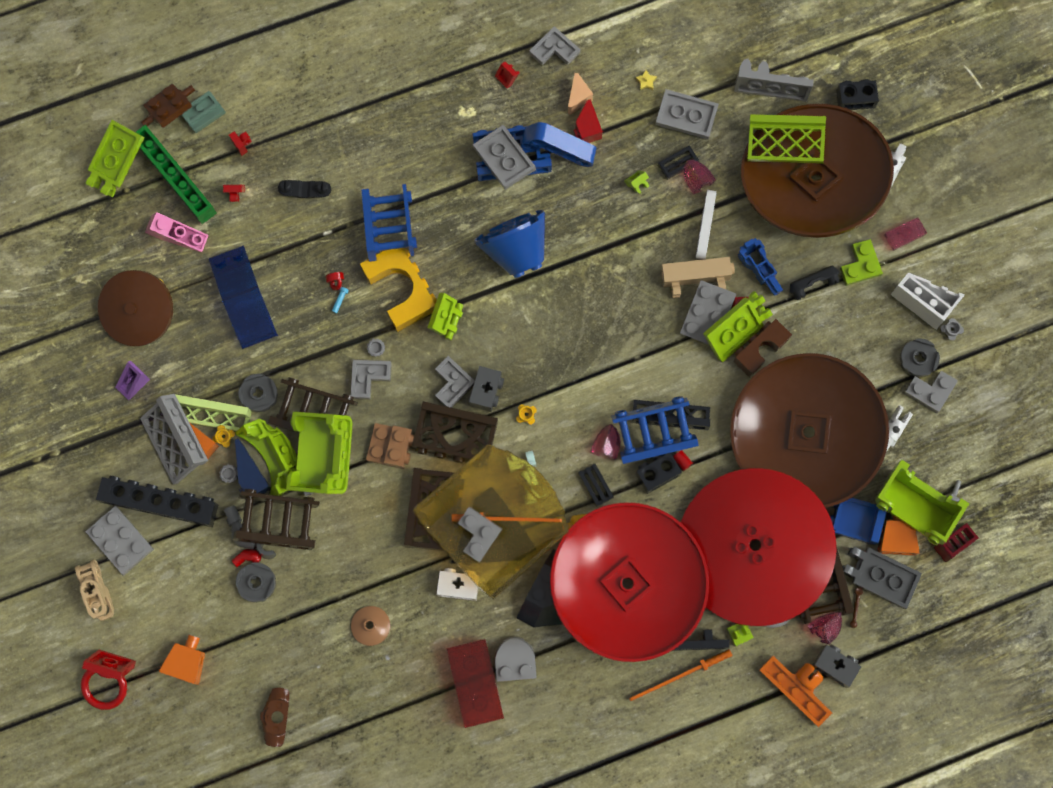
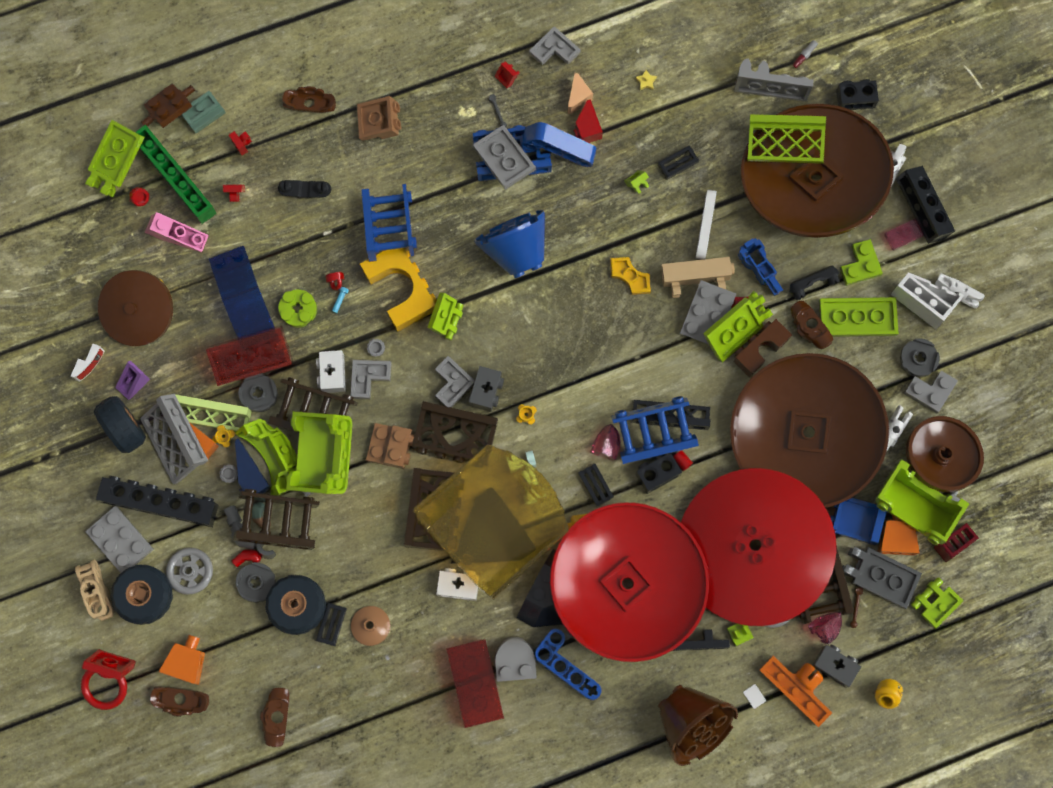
orange sword [451,512,562,522] -> none
light grey plate [458,507,502,563] -> none
orange sword [629,649,733,701] -> none
light grey plate [655,89,719,139] -> none
clear pink brick [684,160,716,194] -> none
light grey plate [941,318,964,341] -> none
none -> white slope [71,344,105,382]
none -> black wheel [94,396,146,453]
none -> black wheel [111,565,173,625]
none -> red tile [129,187,149,207]
none -> reddish brown piece [150,687,209,717]
none -> light grey plate [166,548,213,595]
none -> clear red brick [206,325,293,386]
none -> sand green arm [252,502,271,529]
none -> black wheel [265,575,326,635]
none -> lime plate [278,289,317,328]
none -> reddish brown piece [283,86,336,113]
none -> white brick [316,350,346,393]
none -> black tile [316,603,347,647]
none -> medium nougat plate [357,96,401,141]
none -> dark grey hinge [489,94,507,127]
none -> blue beam [535,629,601,700]
none -> yellow tile [610,257,651,295]
none -> reddish brown cone [658,685,738,766]
none -> white sticker [743,684,766,709]
none -> reddish brown piece [790,300,834,349]
none -> piece [793,40,818,68]
none -> lime plate [819,297,899,337]
none -> yellow head [875,679,903,709]
none -> black brick [896,166,955,244]
none -> reddish brown dish [906,416,984,493]
none -> lime plate [911,577,963,629]
none -> white hinge [935,273,984,308]

